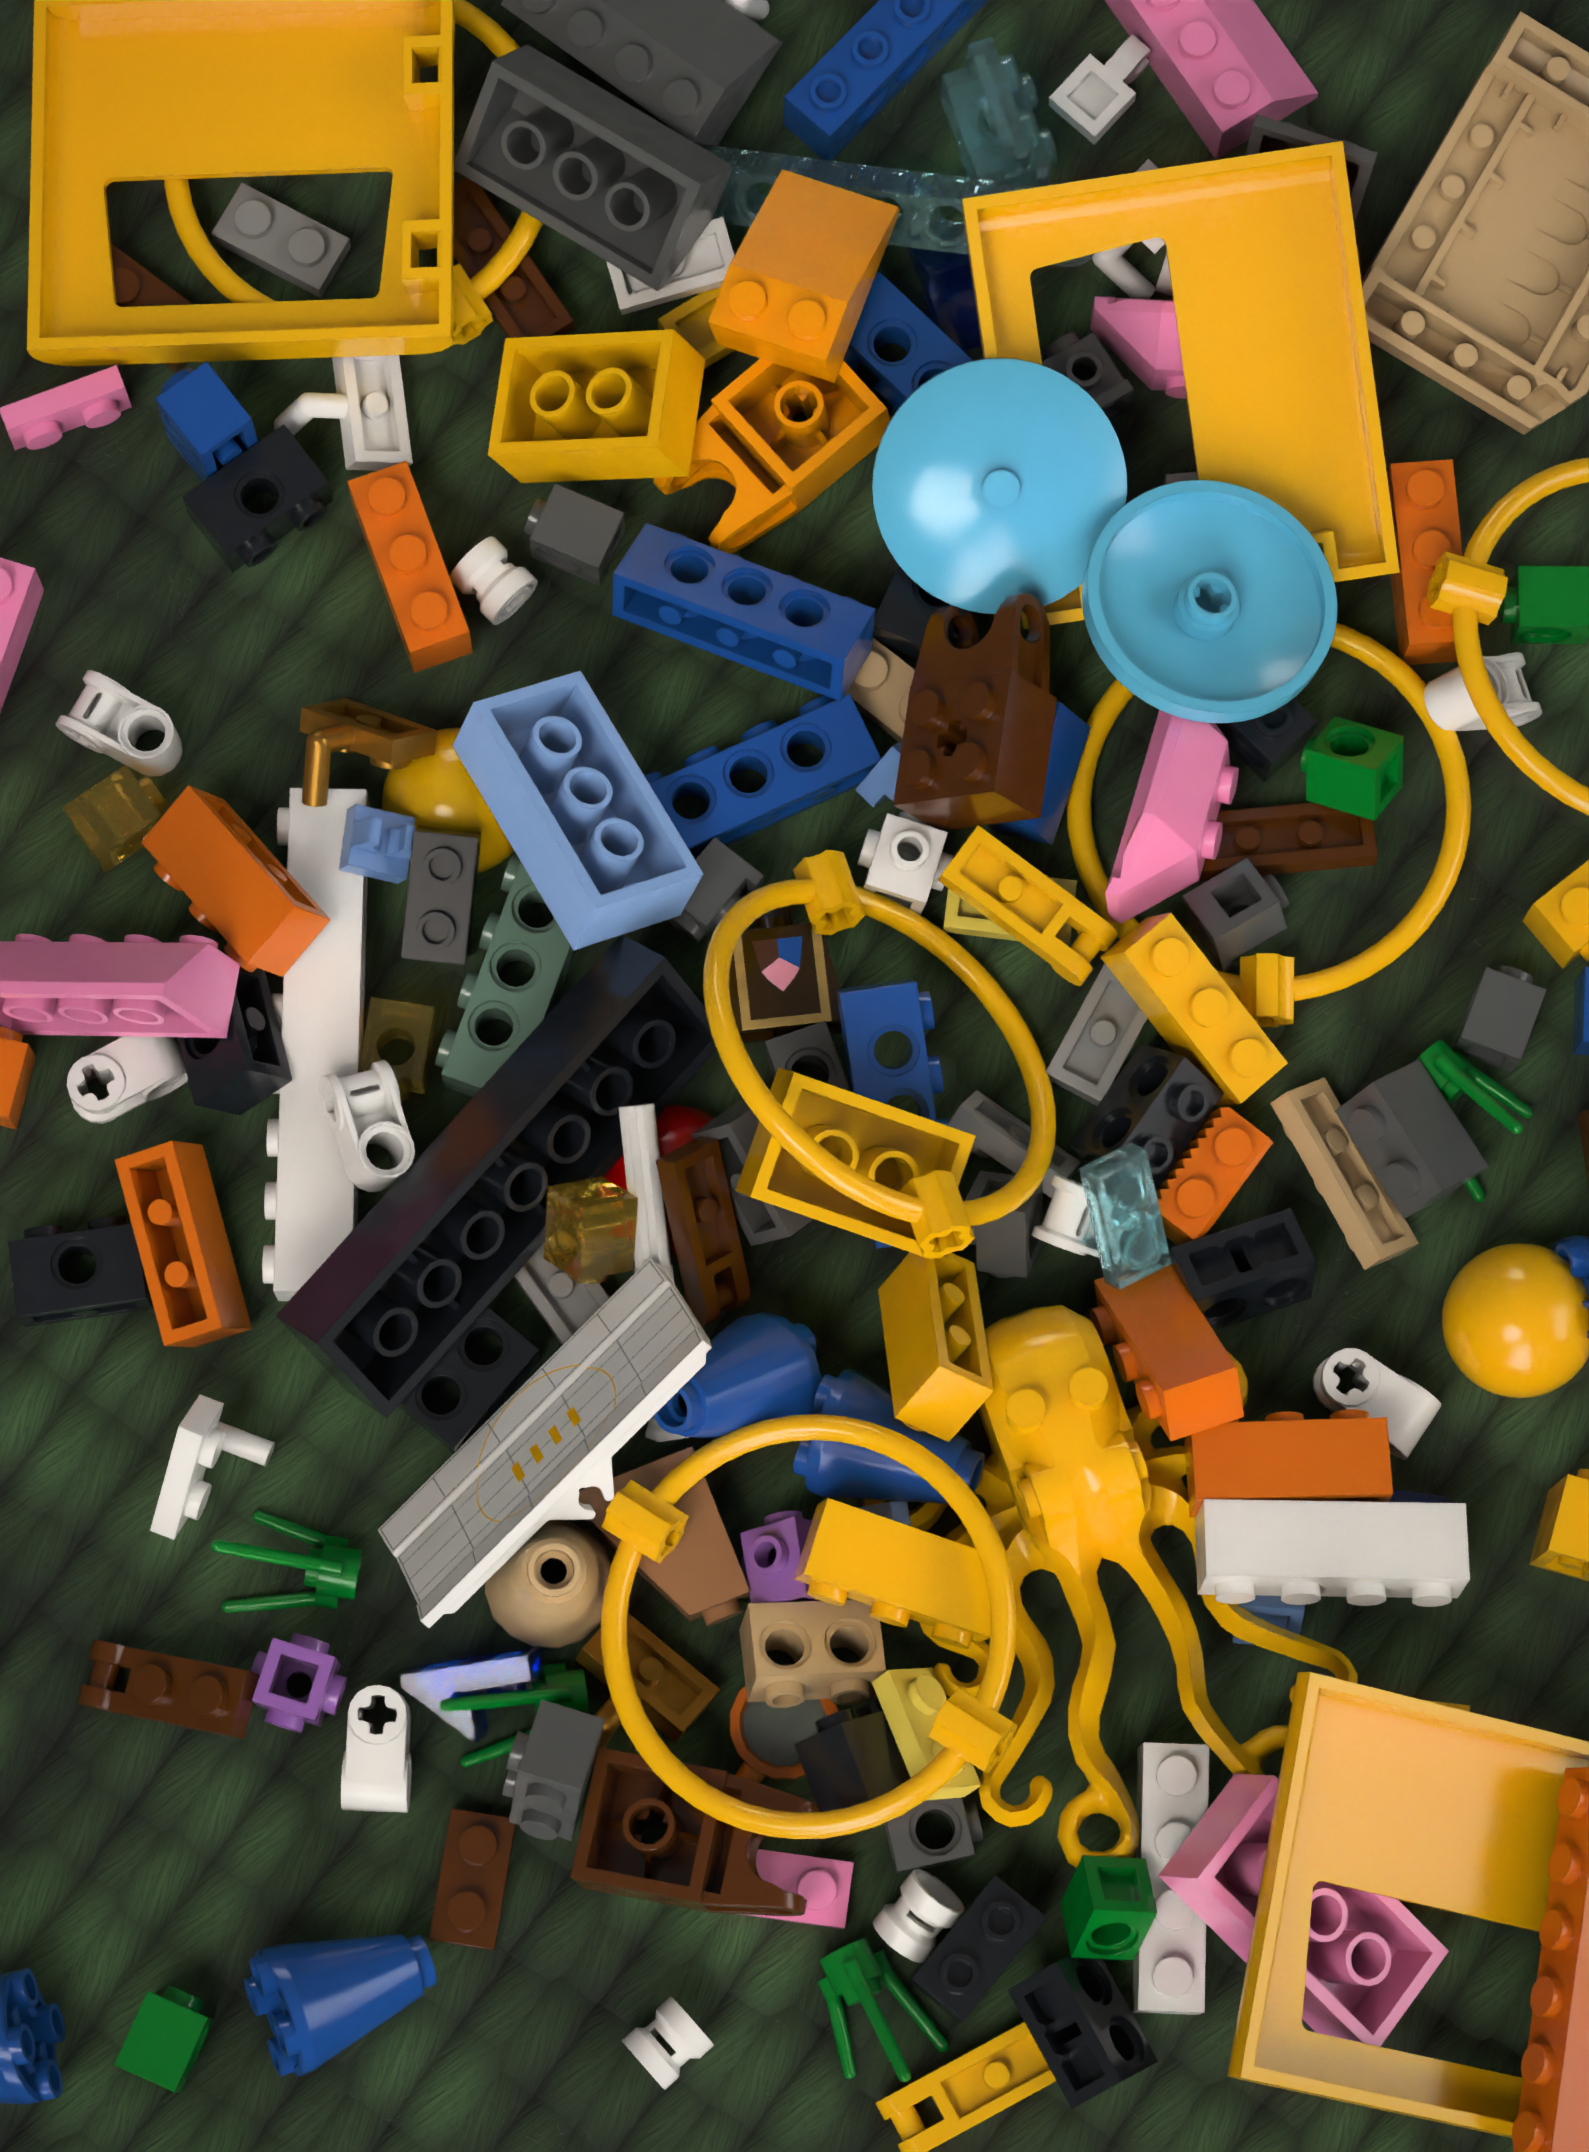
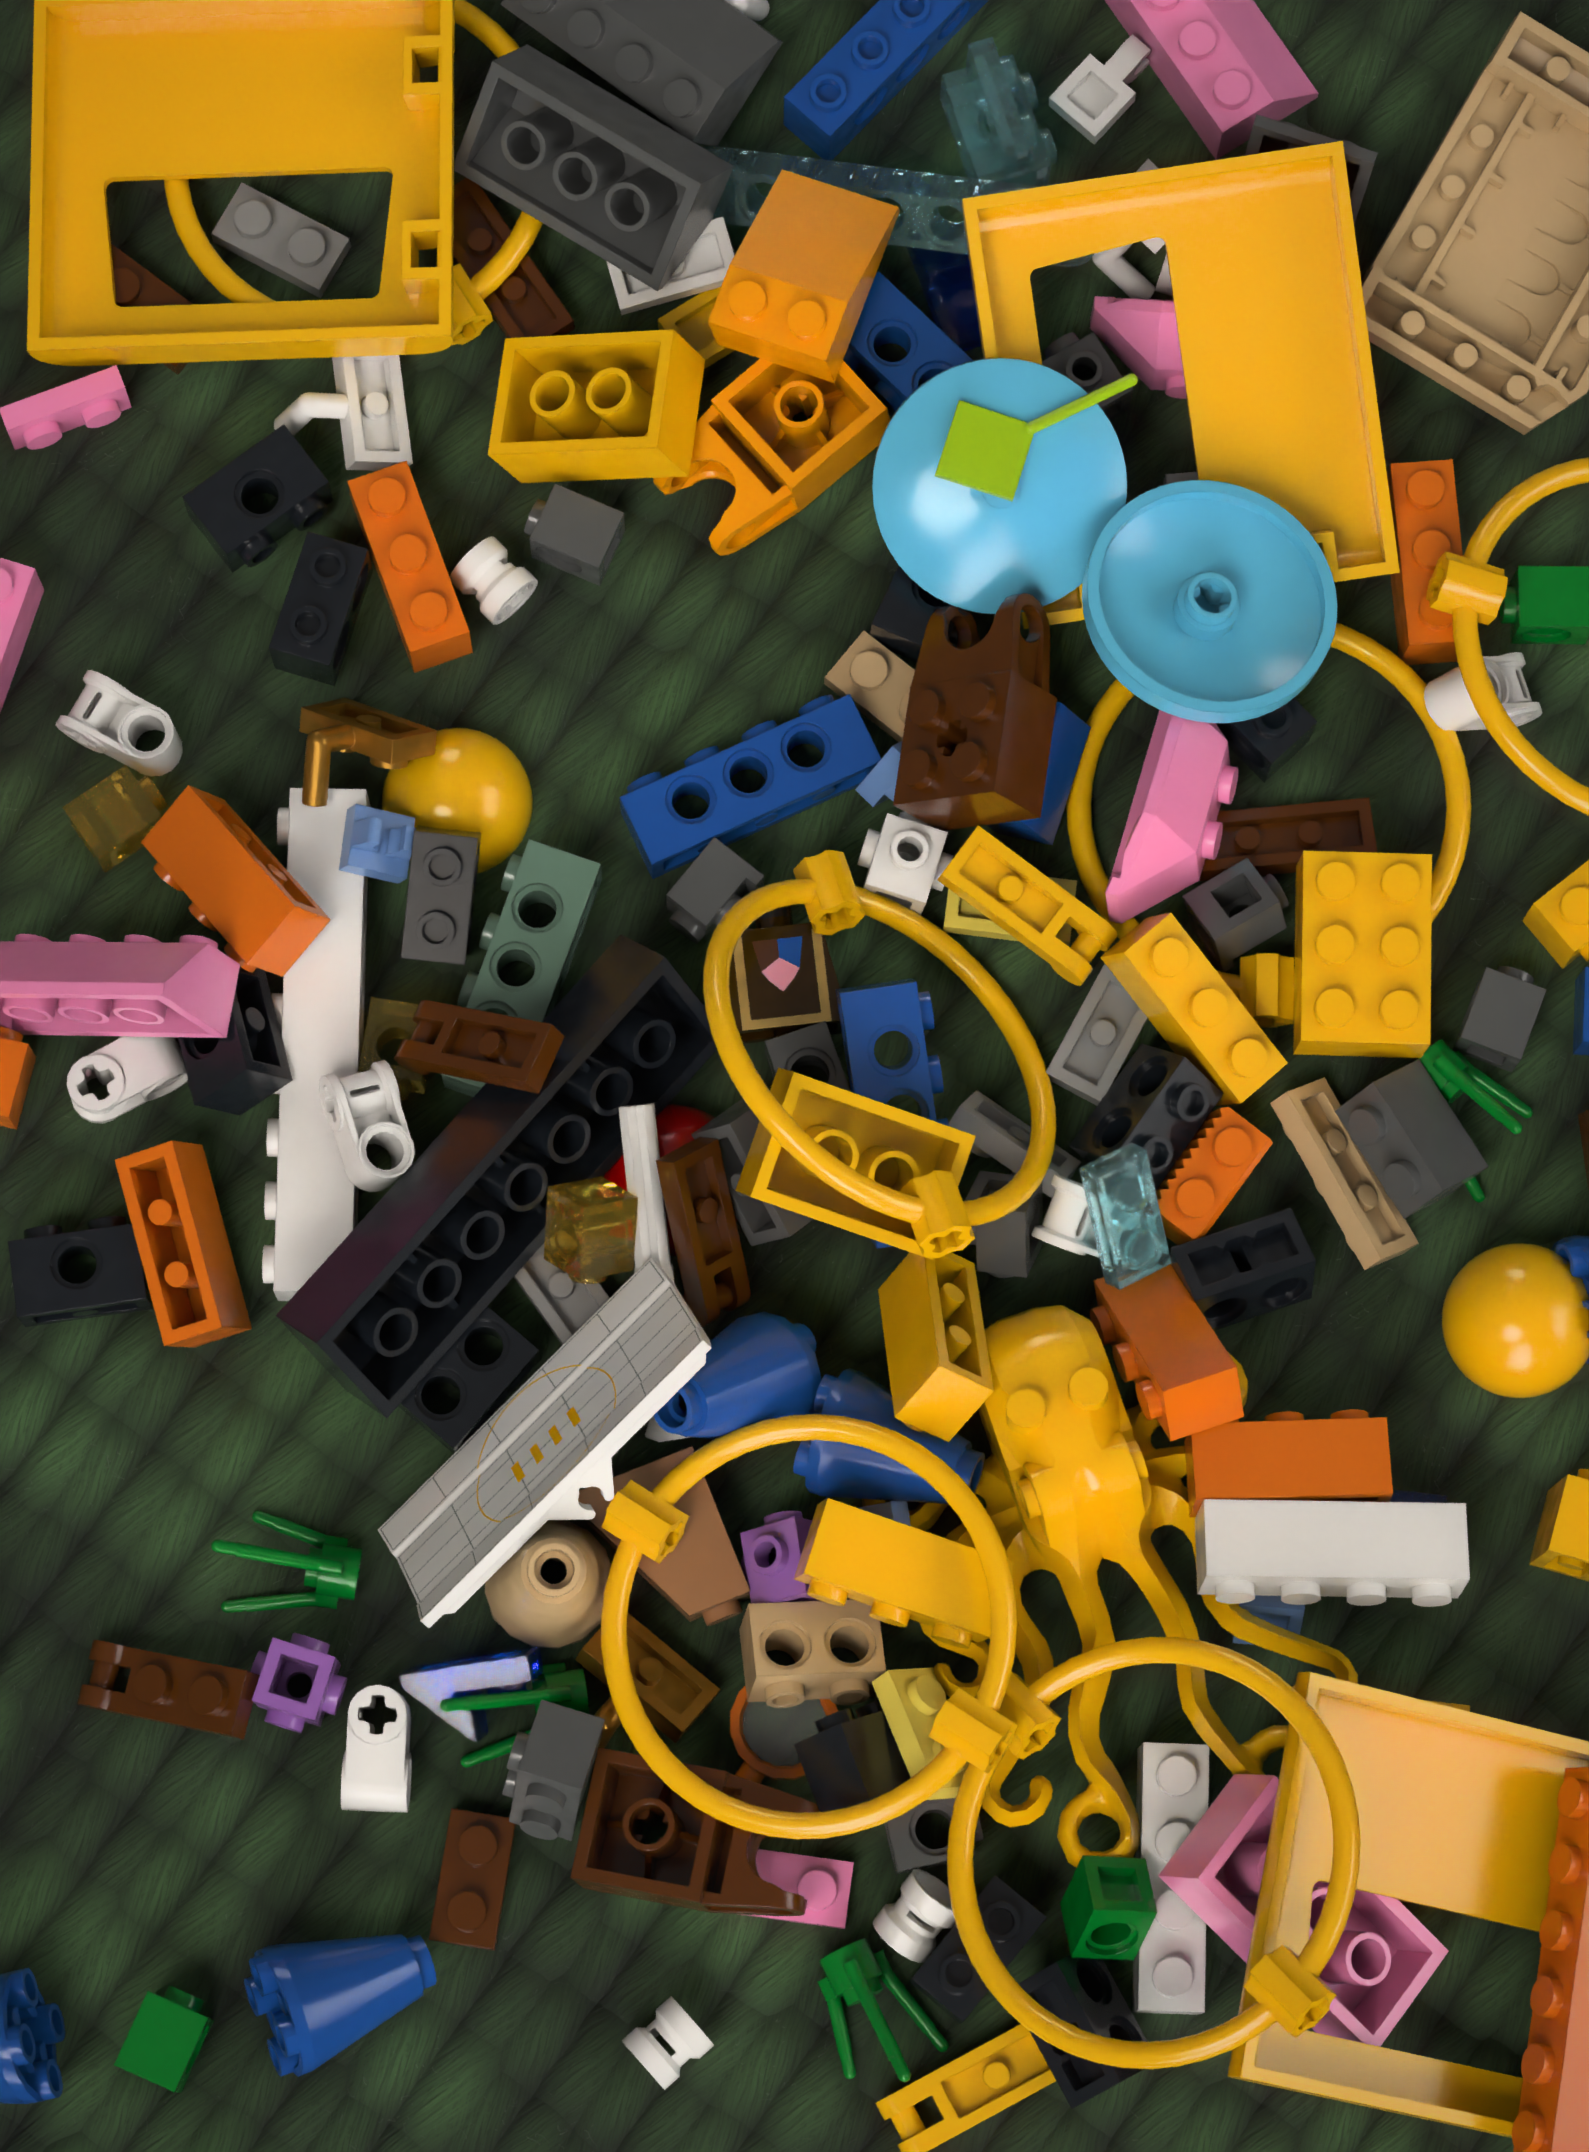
white plate [150,1395,275,1540] -> none
blue brick [155,362,258,482] -> none
light blue brick [452,671,703,951] -> none
blue brick [612,523,875,702] -> none
green brick [1301,716,1404,821] -> none
white piece [1313,1348,1441,1460] -> none
none -> black brick [269,531,373,686]
none -> reddish brown plate [394,1000,565,1094]
none -> lime piece [935,374,1138,502]
none -> yellow piece [947,1637,1361,2069]
none -> yellow brick [1293,850,1432,1058]

